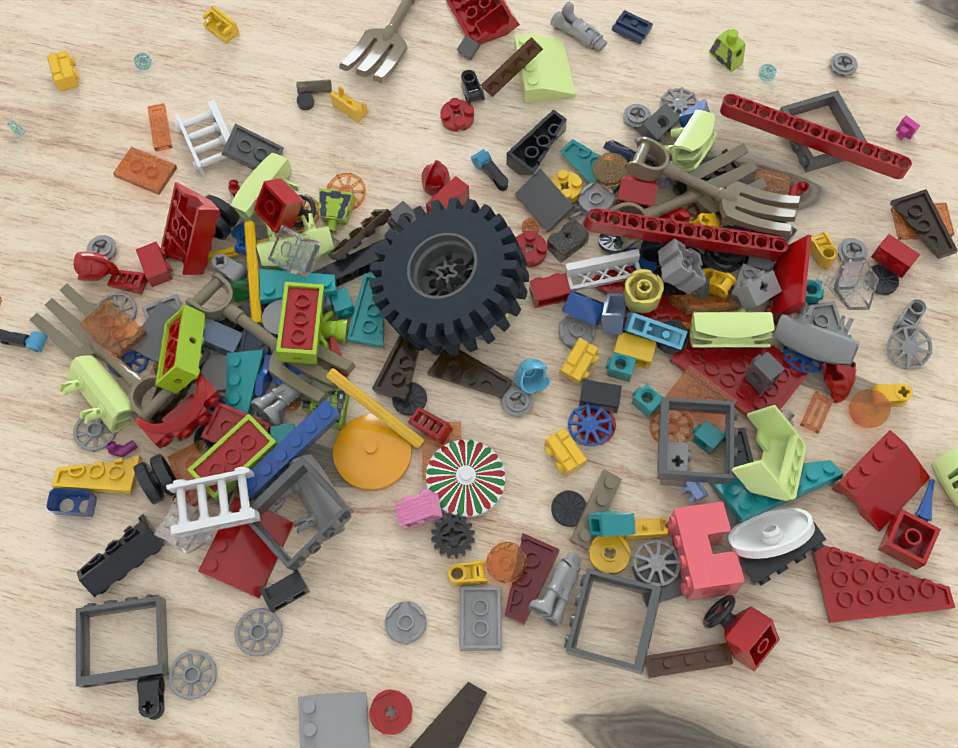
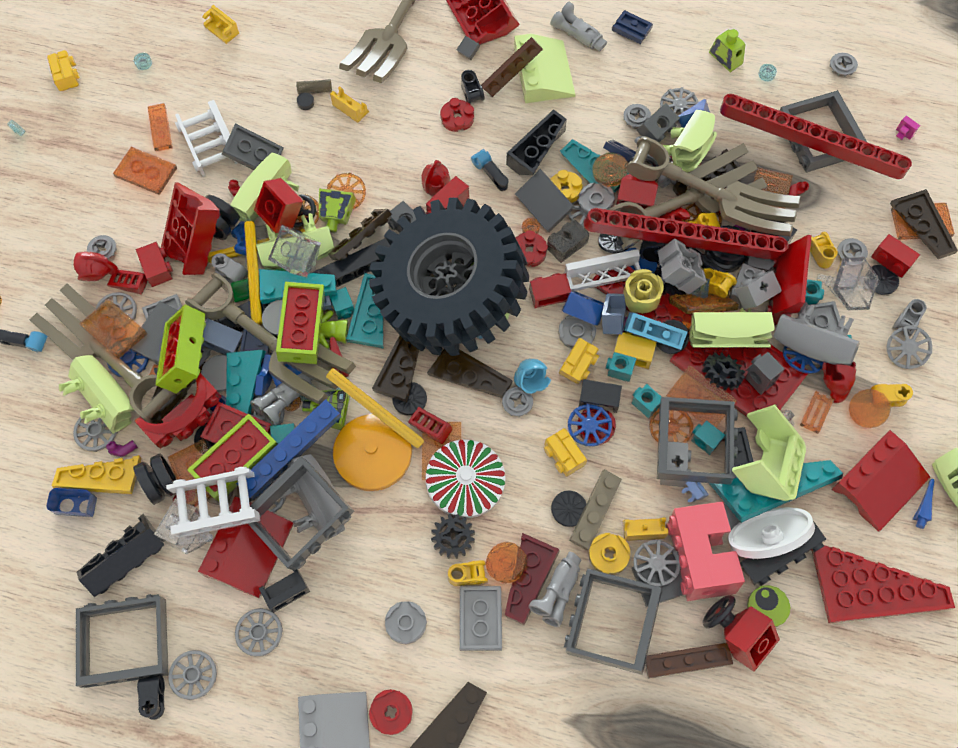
bright pink brick [395,490,442,529] -> none
teal slope [588,510,636,536] -> none
red brick [878,509,941,570] -> none
none -> black gear [702,352,745,391]
none -> lime tile [747,585,791,627]

